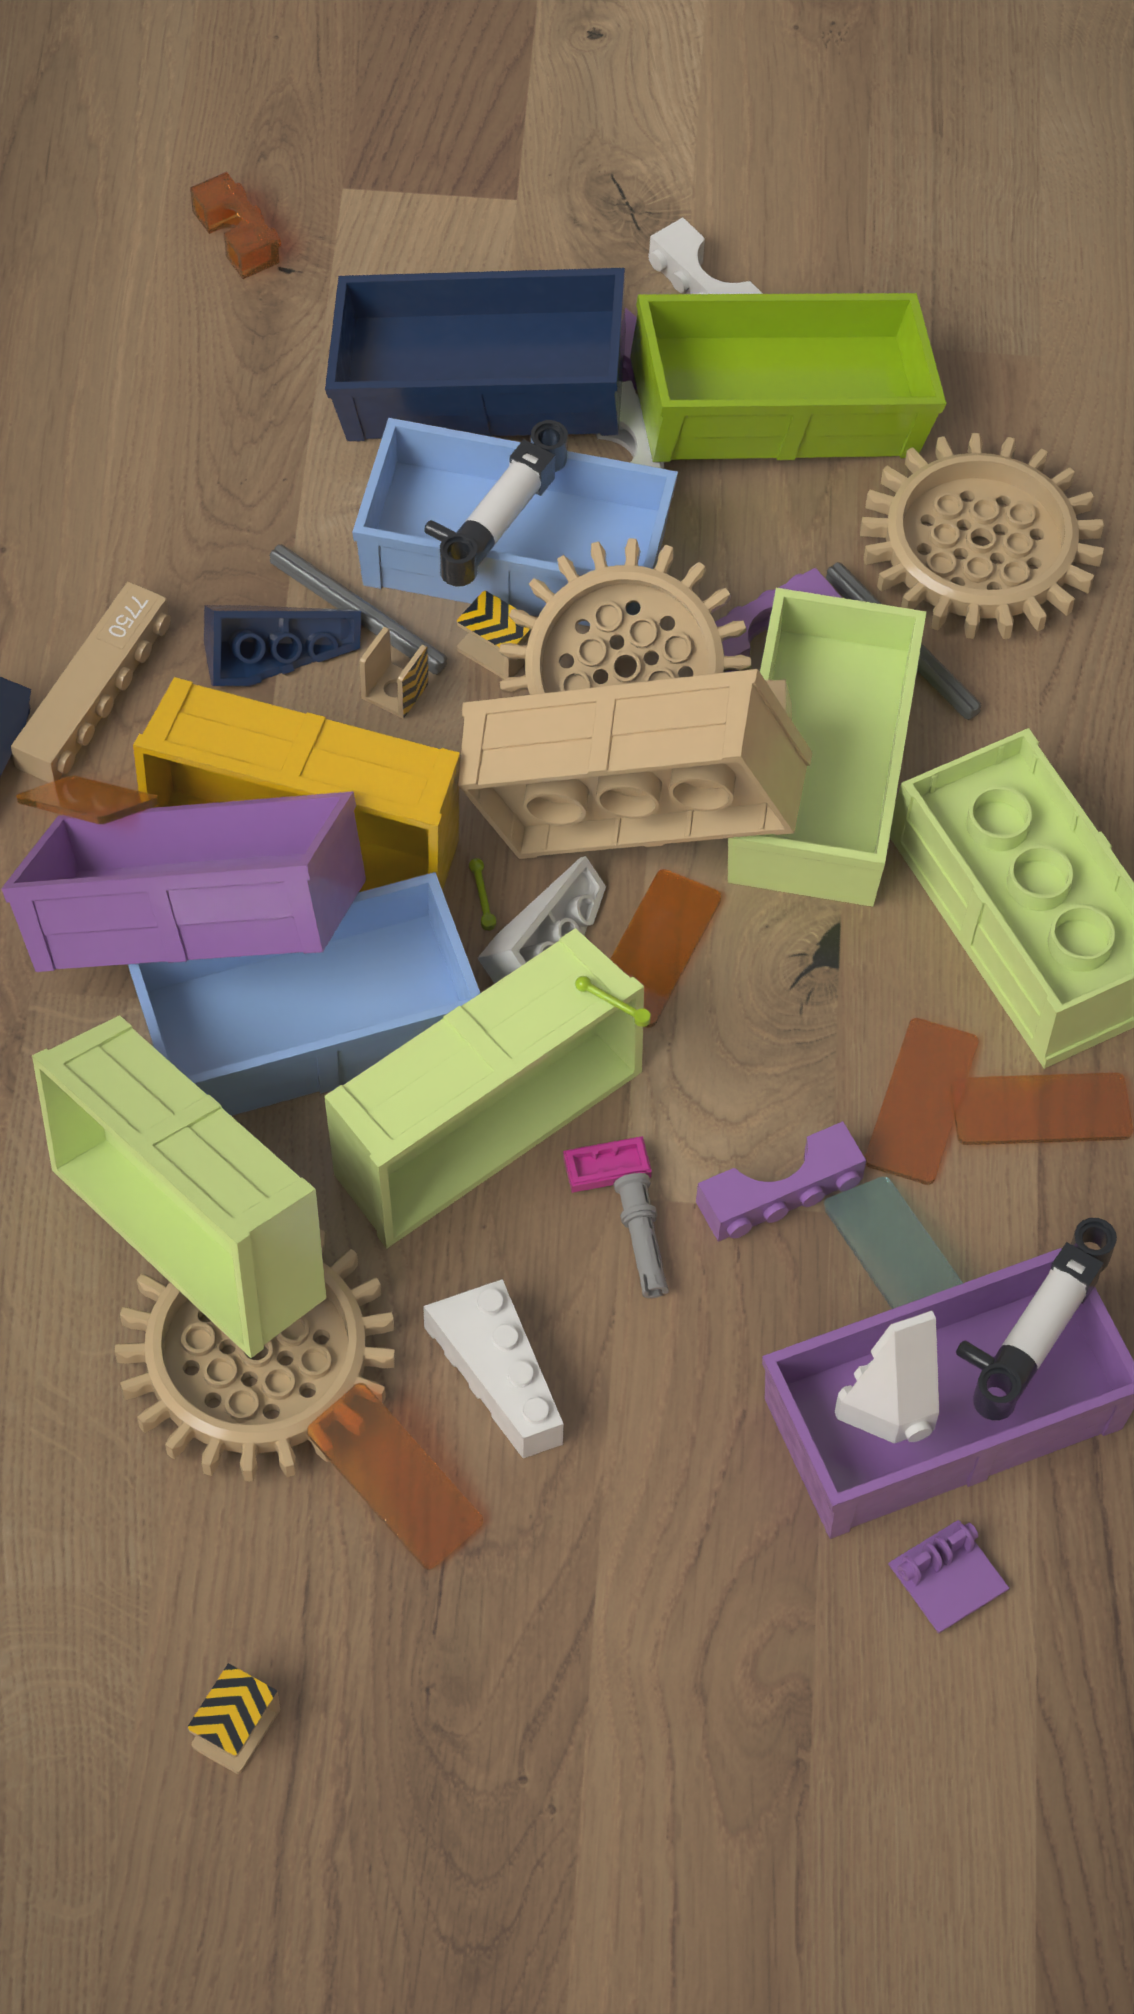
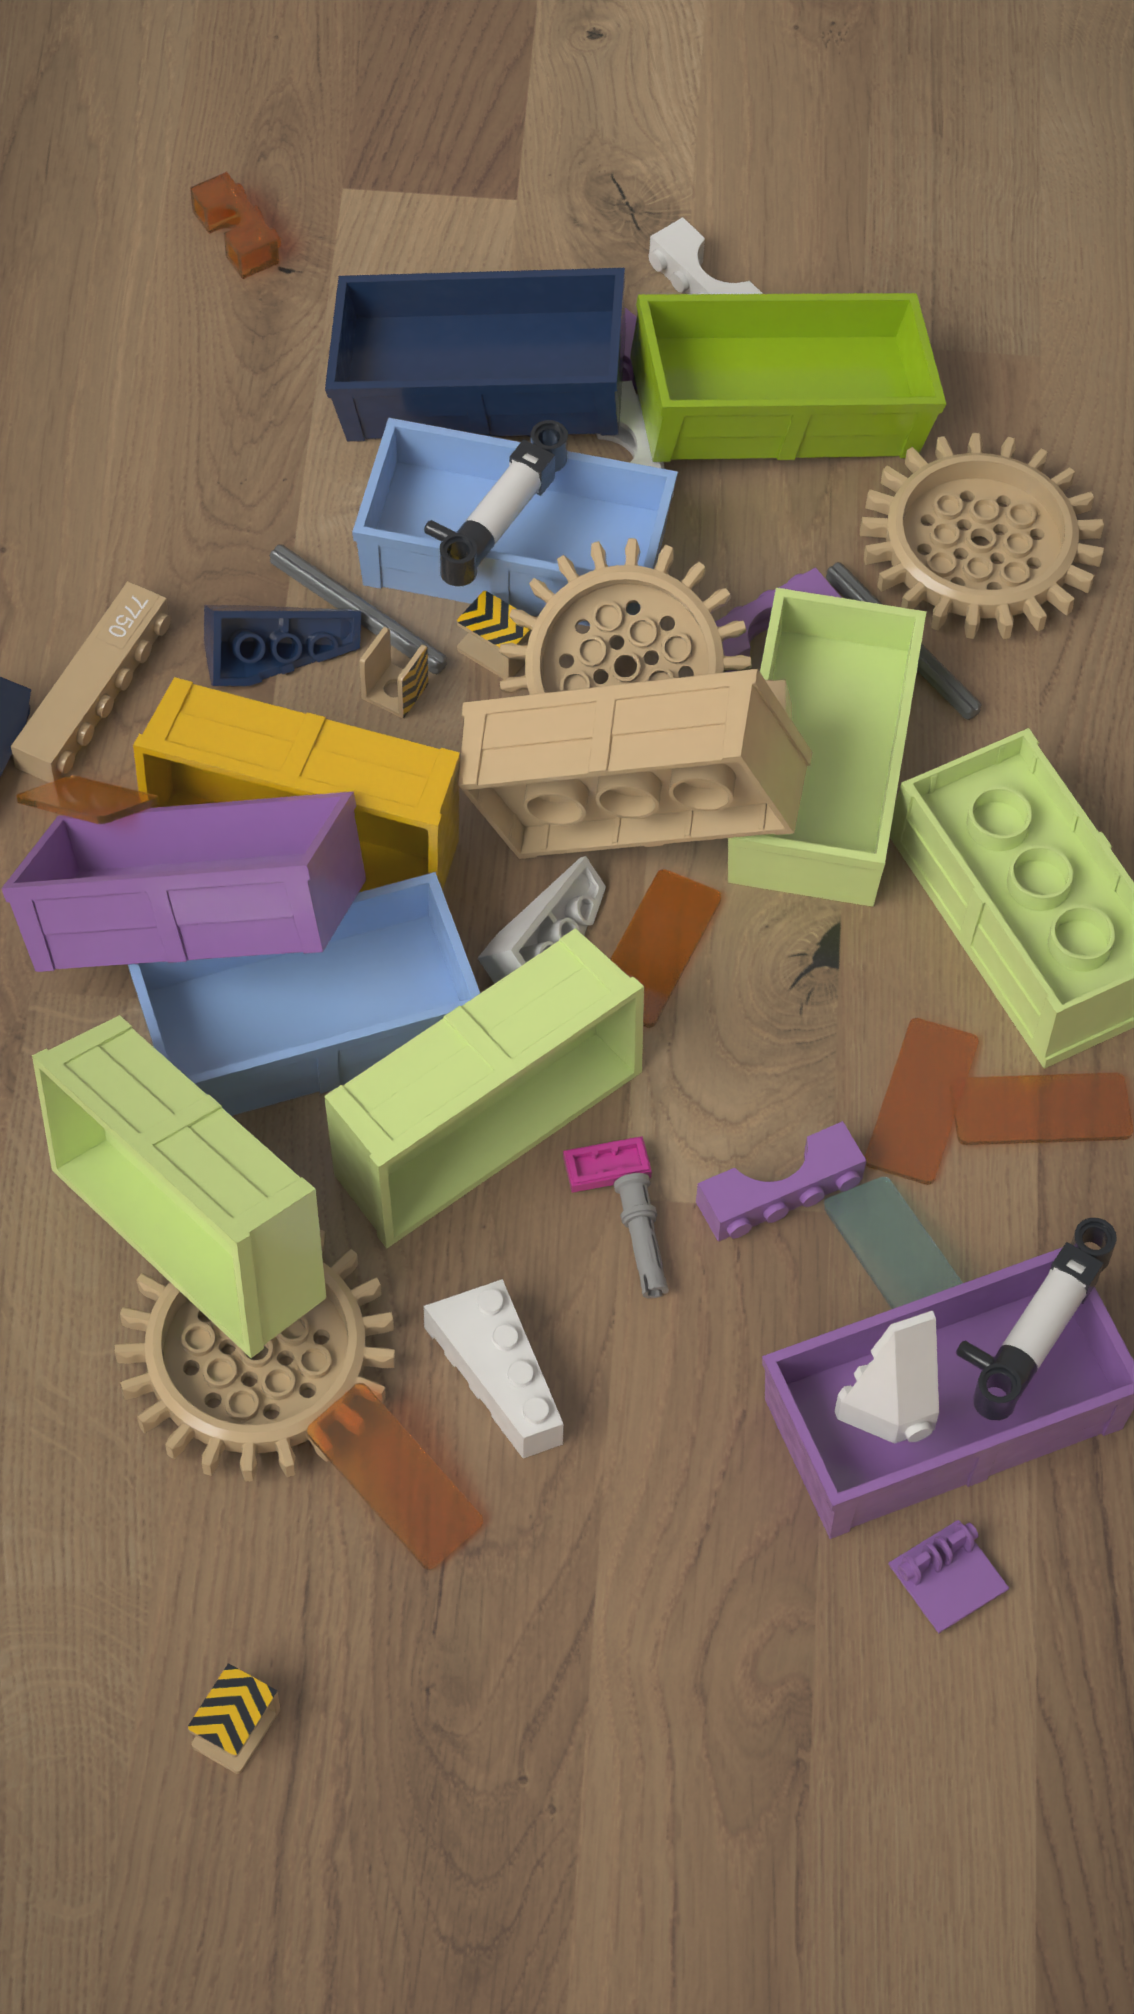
lime hinge [469,858,496,931] -> none
lime hinge [575,976,651,1027] -> none

